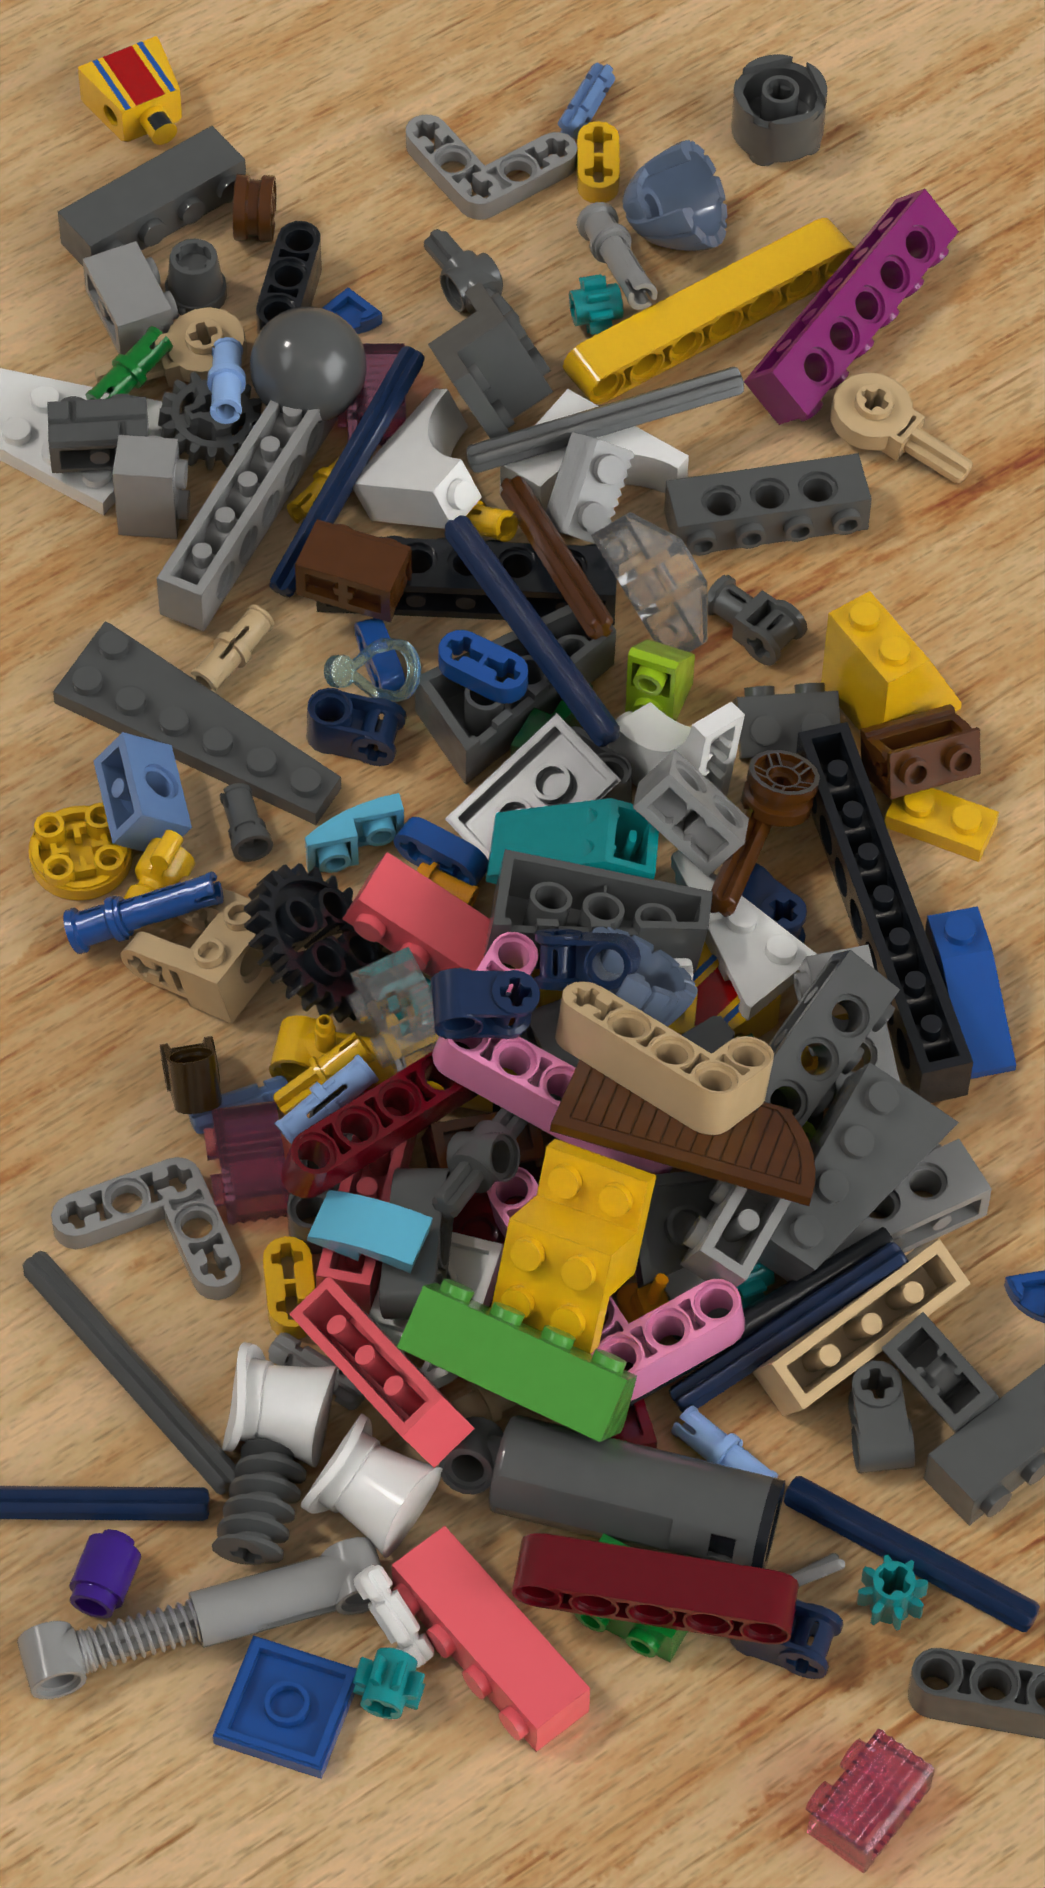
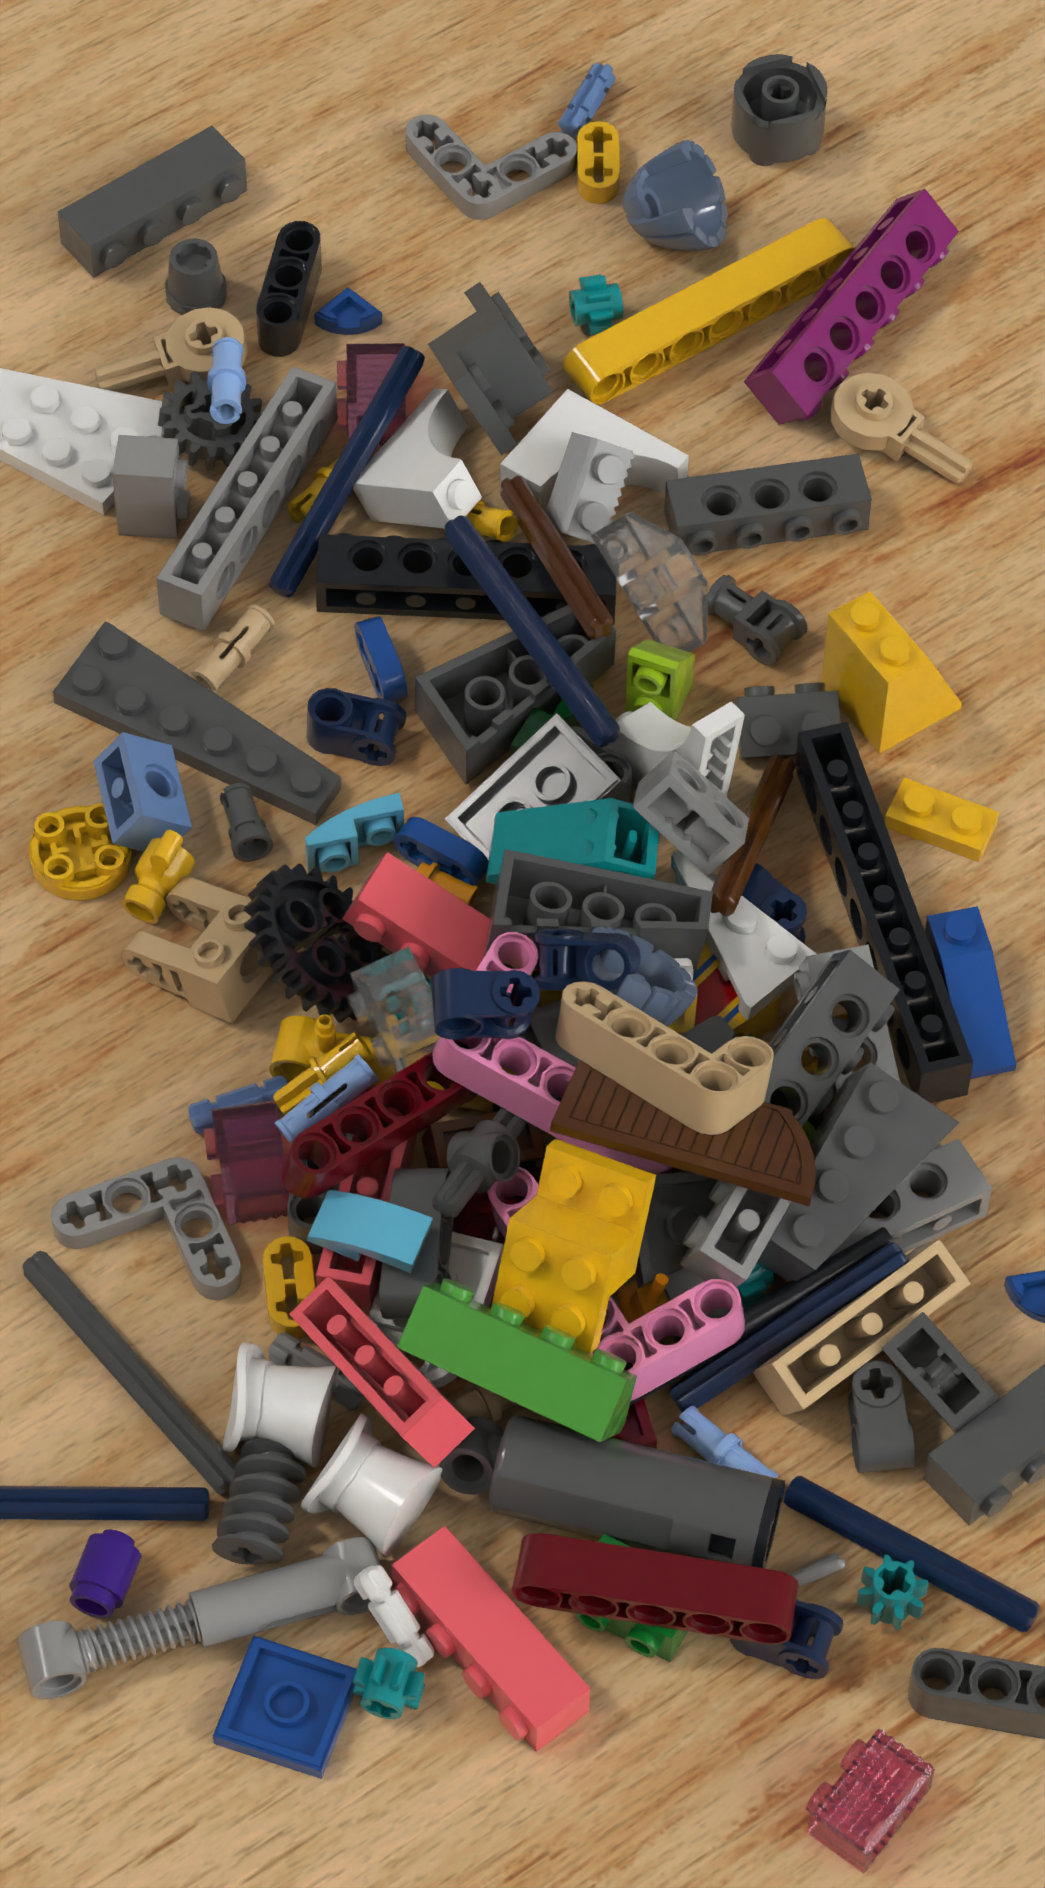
dark grey brick [47,394,149,473] -> none
blue pin [63,871,224,954] -> none
yellow torso [78,36,182,145] -> none
light grey brick [83,241,179,355] -> none
green pin [85,326,173,400] -> none
dark brown piece [160,1036,222,1114] -> none
reddish brown wheel [233,174,277,242] -> none
dark grey piece [250,307,367,423] -> none
reddish brown hinge [295,519,412,623] -> none
clear light blue piece [324,638,421,702] -> none
dark grey axle [424,229,520,322] -> none
blue beam [438,630,528,704] -> none
dark grey axle [467,367,744,473] -> none
light grey pin [576,202,658,310] -> none
reddish brown wheel [741,750,820,827] -> none
reddish brown hinge [860,704,981,800] -> none

